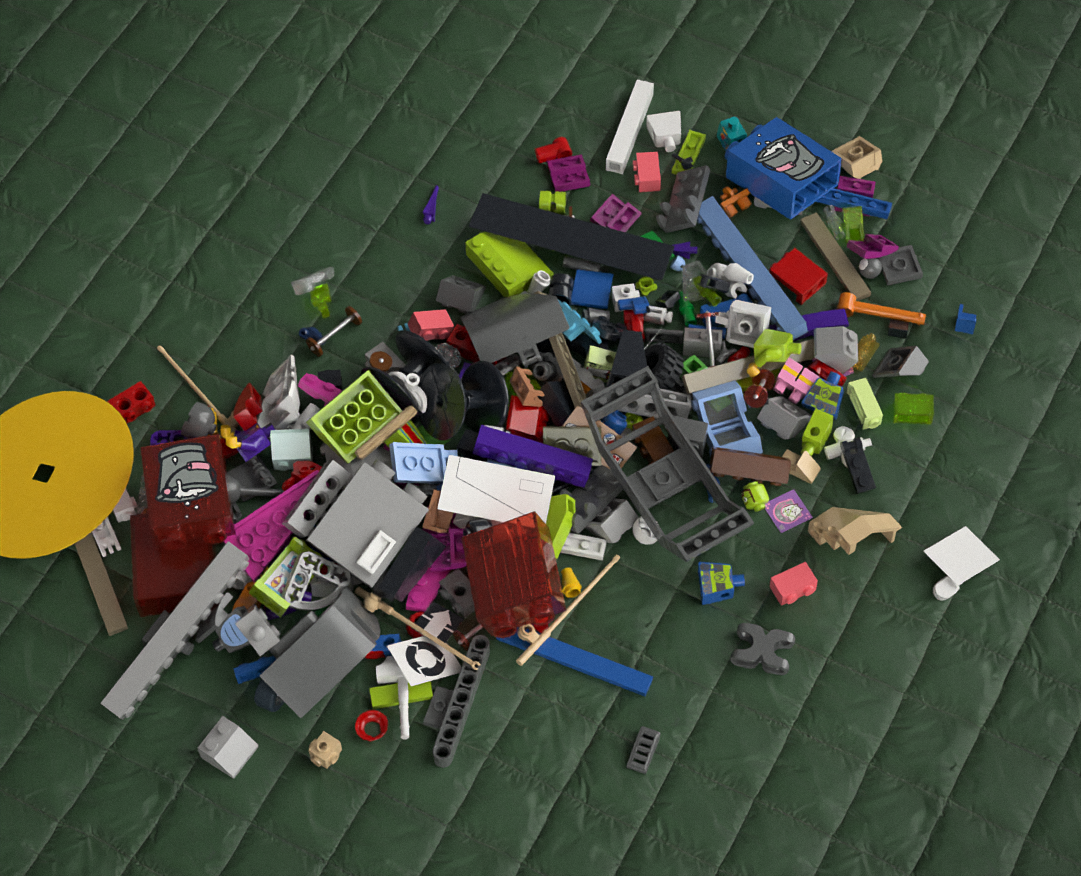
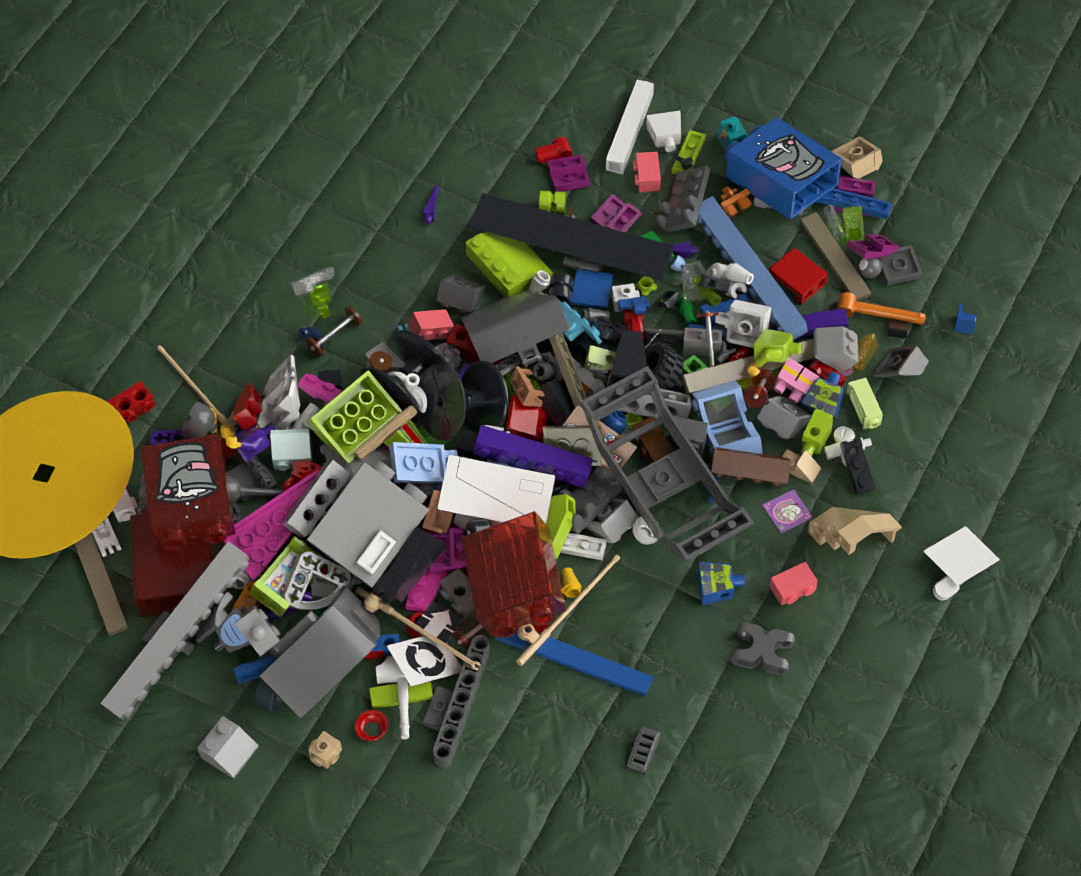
white arm [643,306,673,325] -> none
lime head [741,482,769,512] -> none
clear neon green brick [893,392,934,424] -> none

